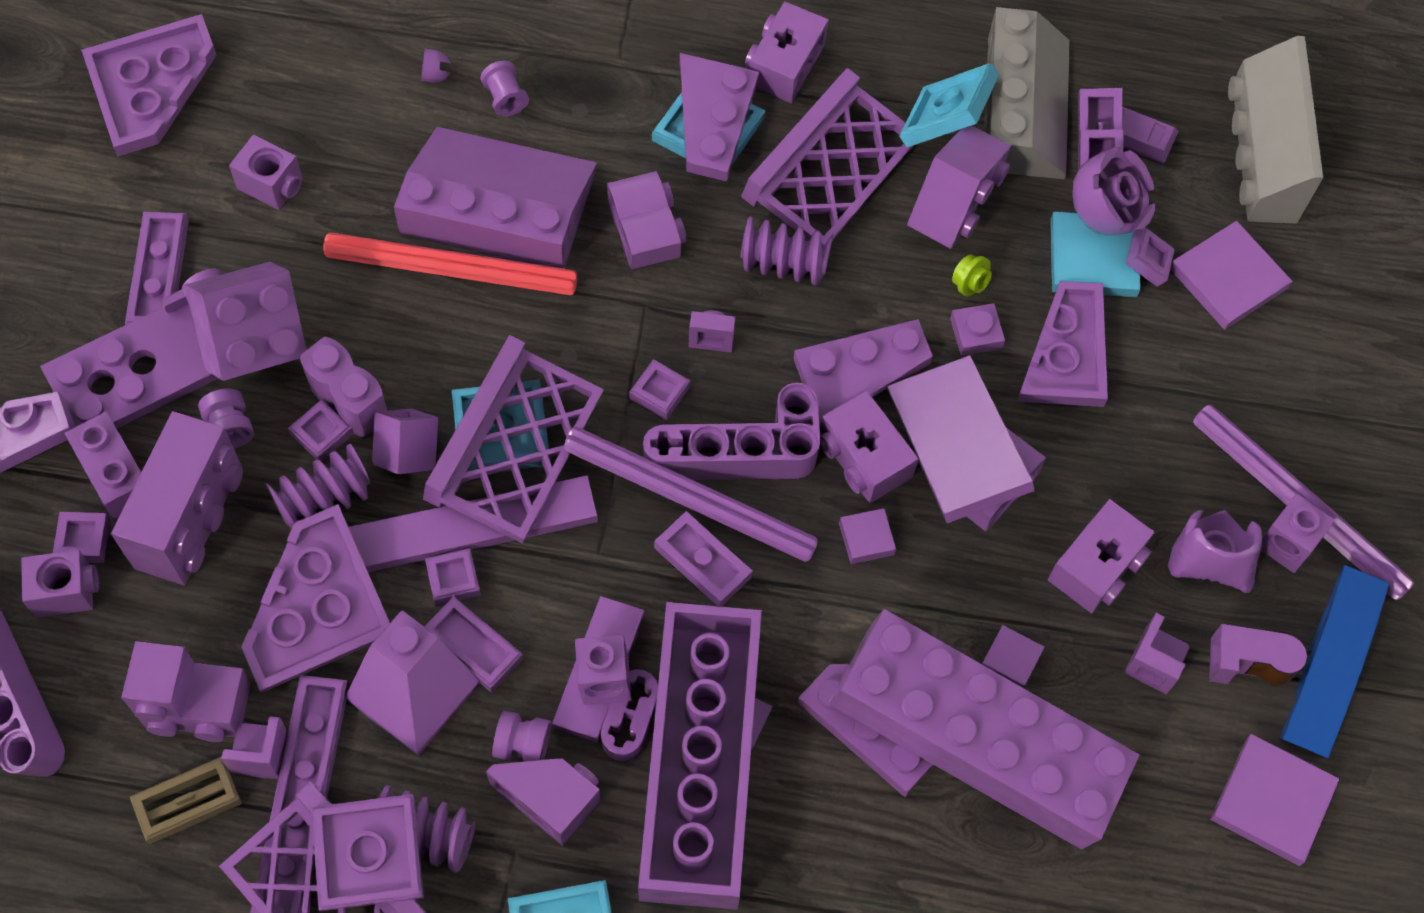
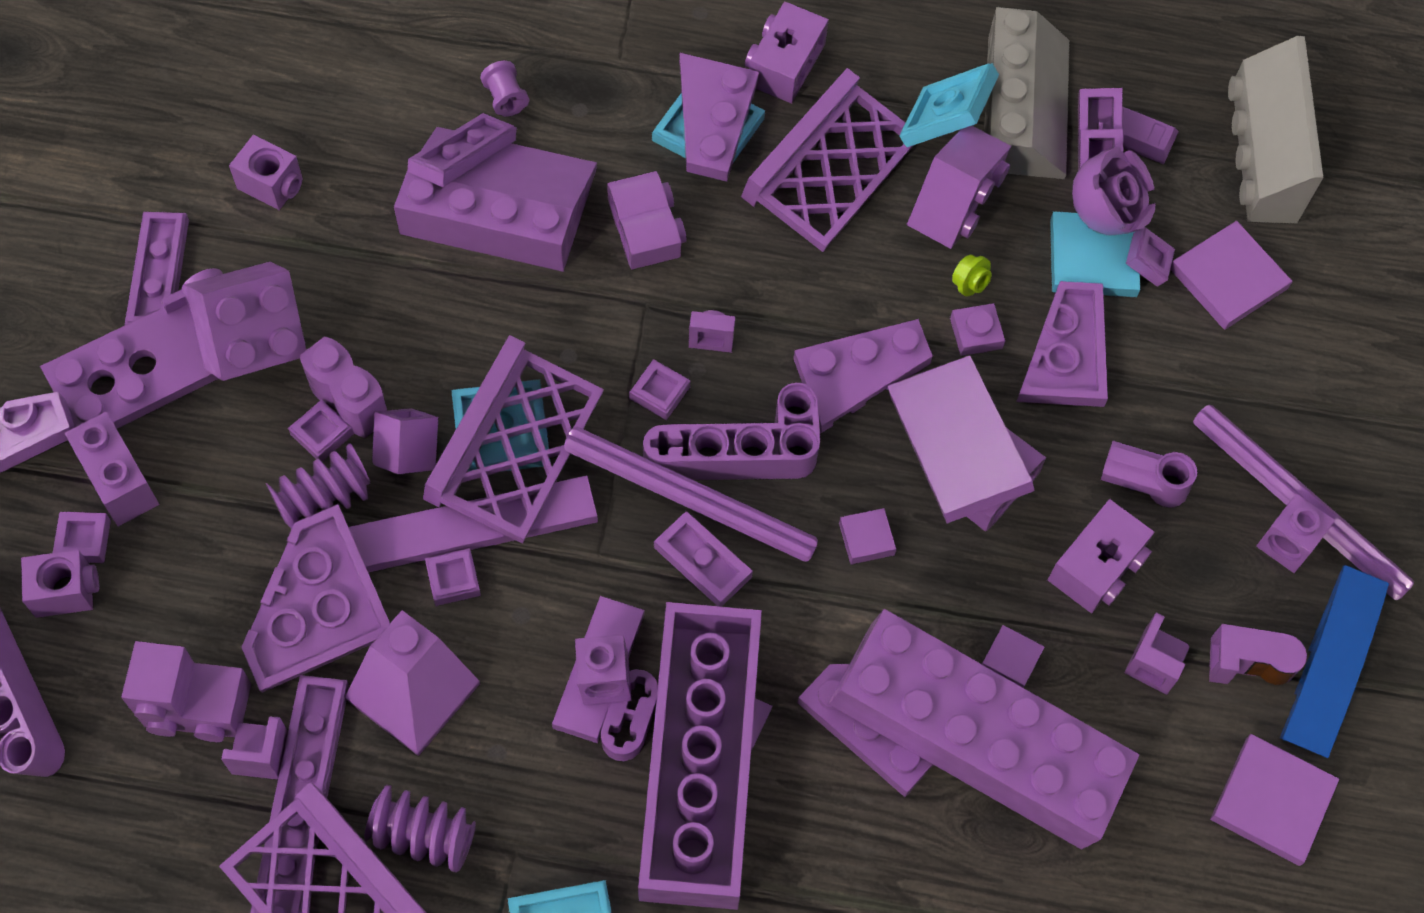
medium lavender plate [81,14,217,156] -> none
medium lavender brick [111,411,243,586] -> none
dark tan tile [130,757,243,845] -> none
medium lavender wheel [198,388,254,449] -> none
medium lavender tile [311,794,424,912] -> none
coral axle [323,232,578,295] -> none
medium lavender hinge [421,48,451,83] -> none
medium lavender tile [424,596,524,693] -> none
medium lavender slope [486,758,601,846] -> none
medium lavender wheel [492,710,552,762] -> none
medium lavender piece [740,216,833,286] -> none
medium lavender brick [820,390,919,504] -> none
medium lavender hair [1168,510,1262,593] -> none
none -> medium lavender tile [407,113,517,187]
none -> medium lavender piece [1101,441,1197,508]

